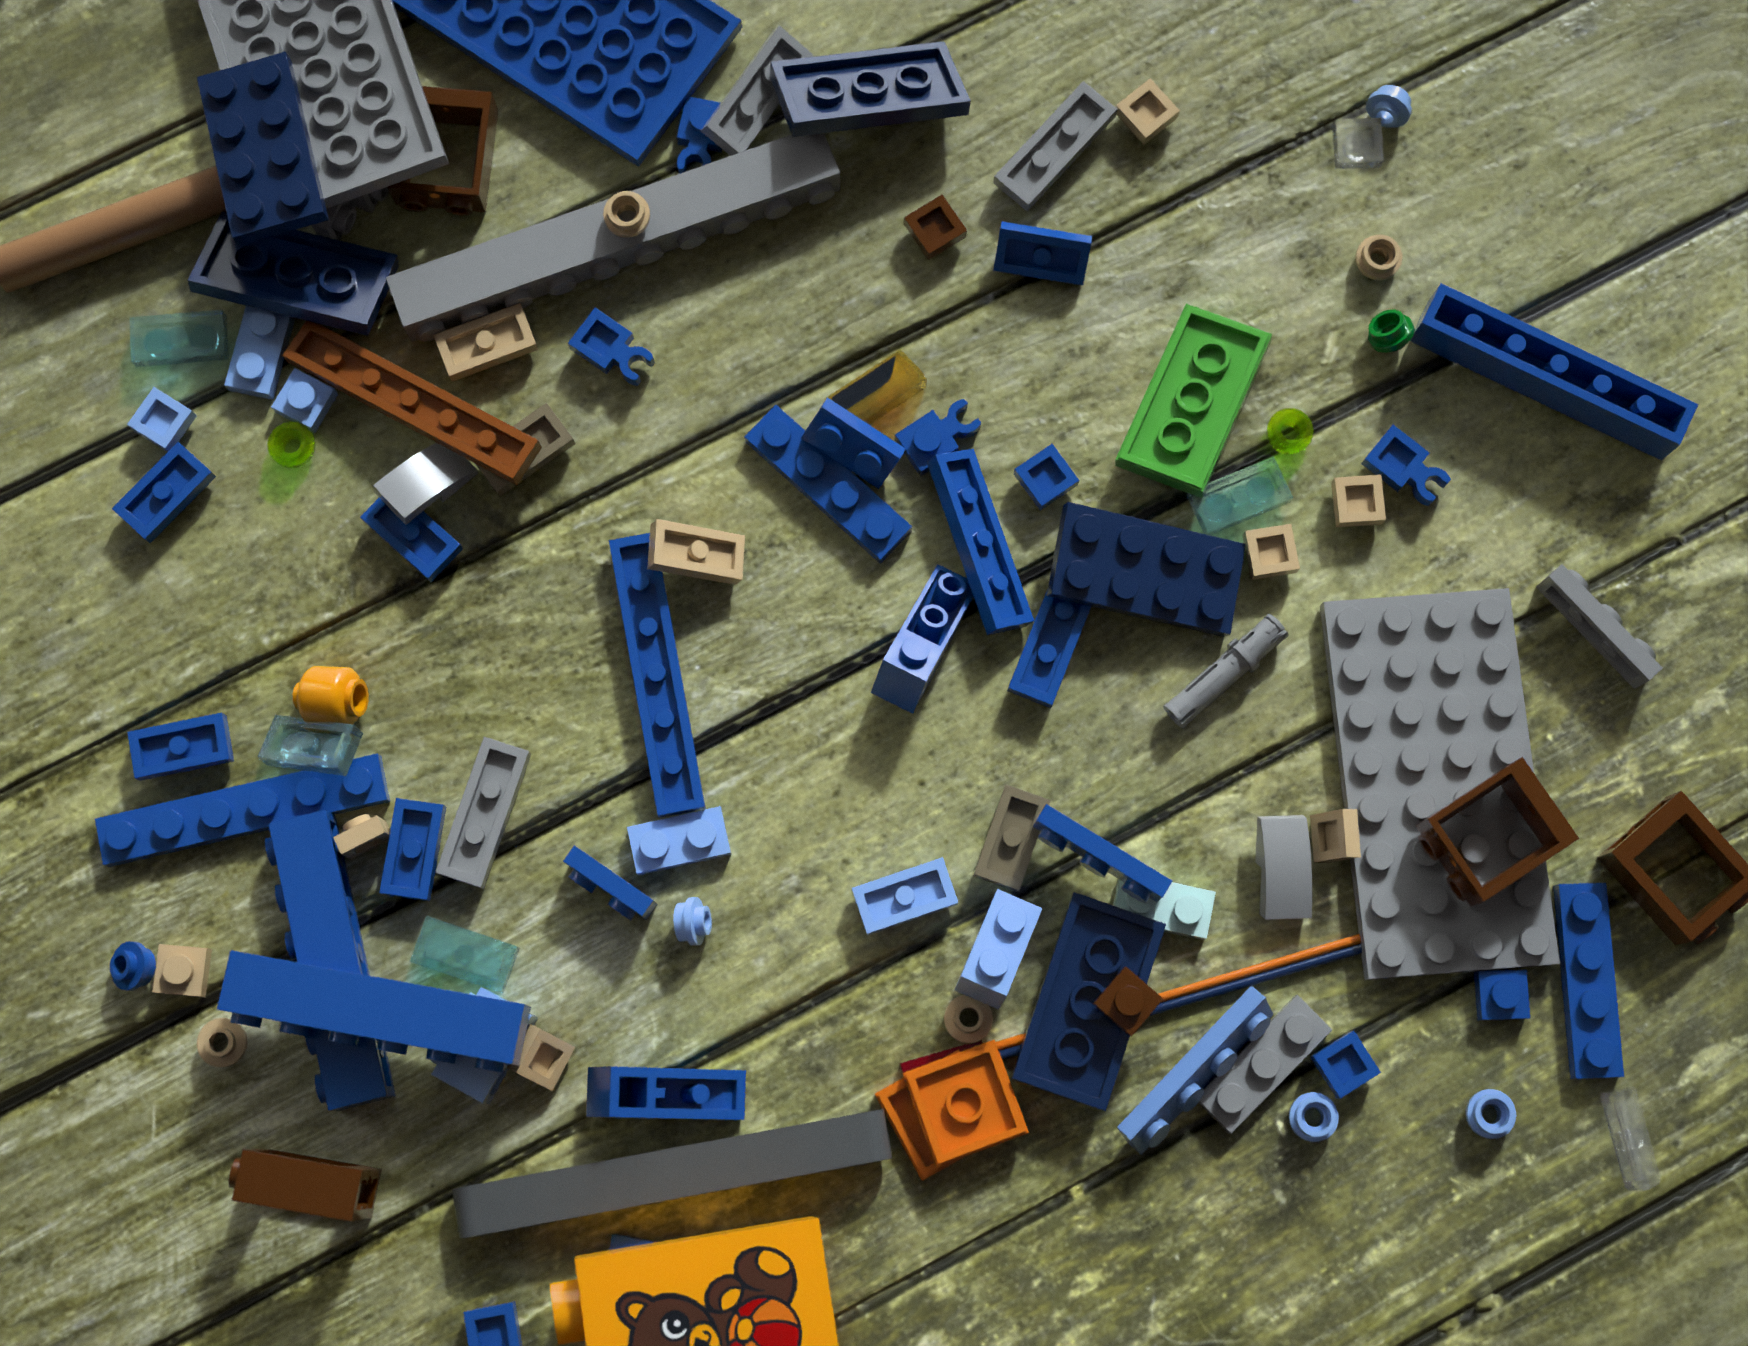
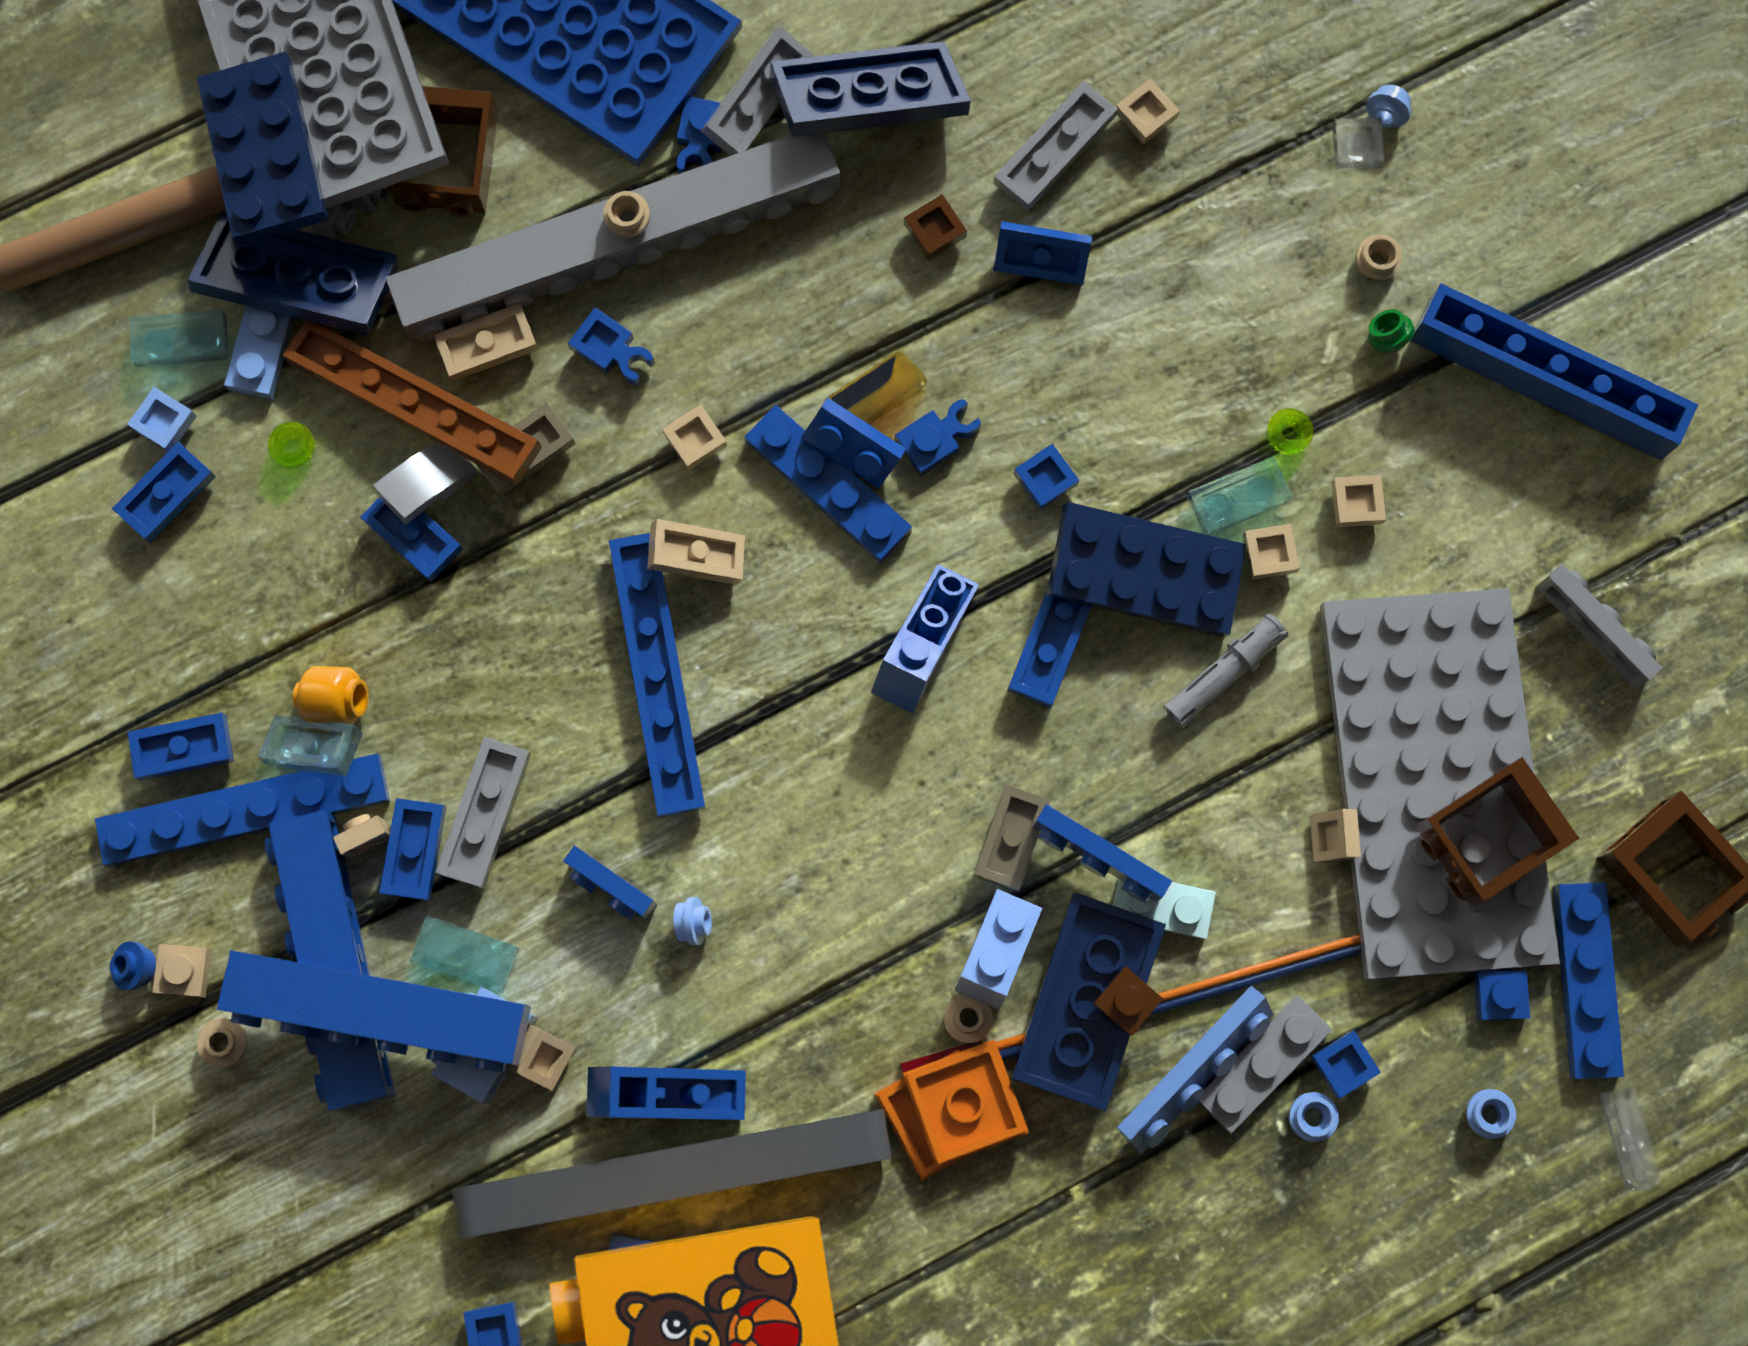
reddish brown window [229,1149,382,1221] -> none
light blue plate [271,368,338,433] -> none
light blue plate [627,806,732,876] -> none
light blue plate [852,857,959,935] -> none
blue plate [927,449,1034,635] -> none
bright green tile [1115,304,1272,498] -> none
light grey slope [1255,815,1312,920] -> none
blue plate [1361,425,1451,506] -> none
none -> tan plate [662,404,727,471]

